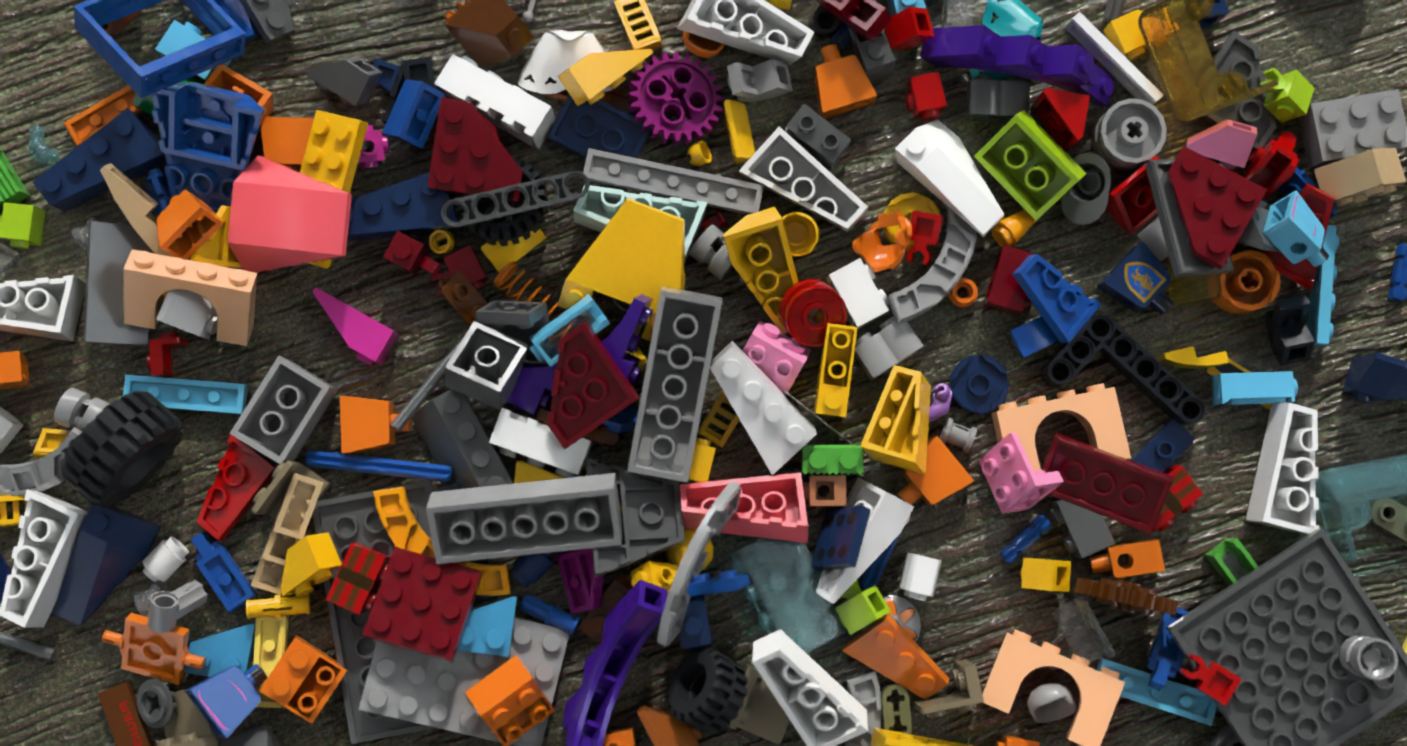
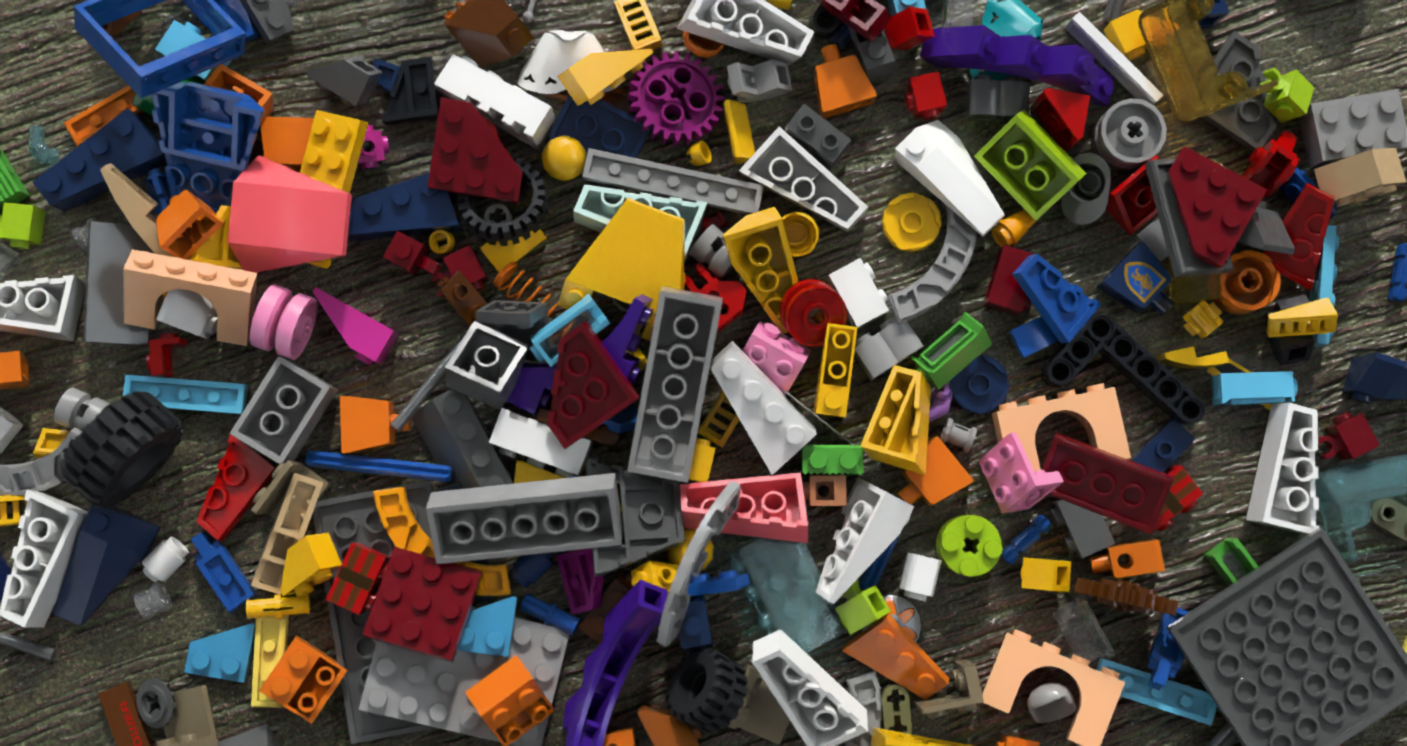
orange plate [102,613,207,685] -> none
light grey piece [147,580,208,633] -> none
torso [184,664,267,738] -> none
blue panel [383,79,446,149] -> none
dark grey beam [441,171,590,227] -> none
dark blue tile [811,505,870,571] -> none
orange helmet [852,211,912,272] -> none
red plate [907,210,944,265] -> none
orange plate [948,278,978,308] -> none
red plate [1179,654,1242,706] -> none
bright pink slope [1186,119,1257,169] -> none
medium azure torso [1263,191,1329,267] -> none
light grey wheel [1339,636,1398,680] -> none
none -> bright pink wheel [250,284,318,360]
none -> yellow hair [541,135,587,181]
none -> red hinge [684,263,747,332]
none -> bright green window [911,312,992,390]
none -> lime brick [936,515,1003,577]
none -> yellow gear [1183,300,1224,339]
none -> yellow slope [1267,298,1338,338]
none -> dark red brick [1318,411,1380,460]

